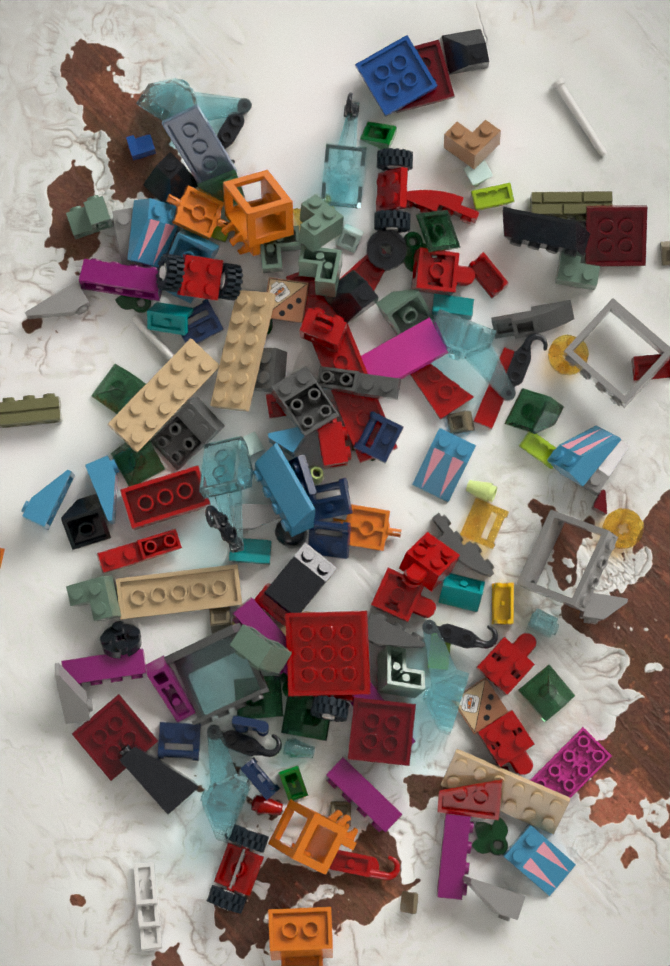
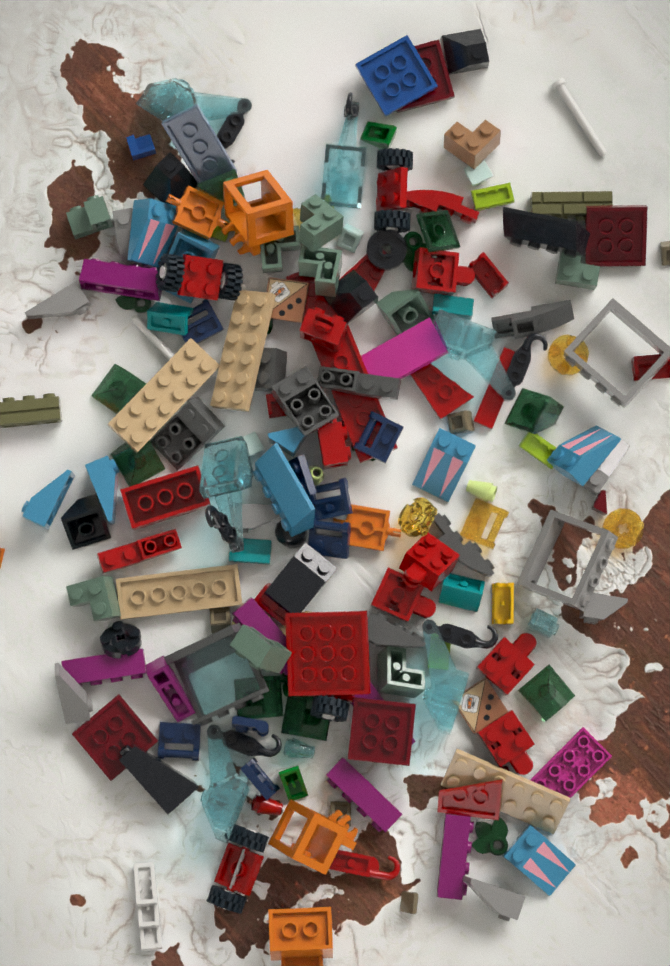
none -> clear yellow plate [398,497,437,537]

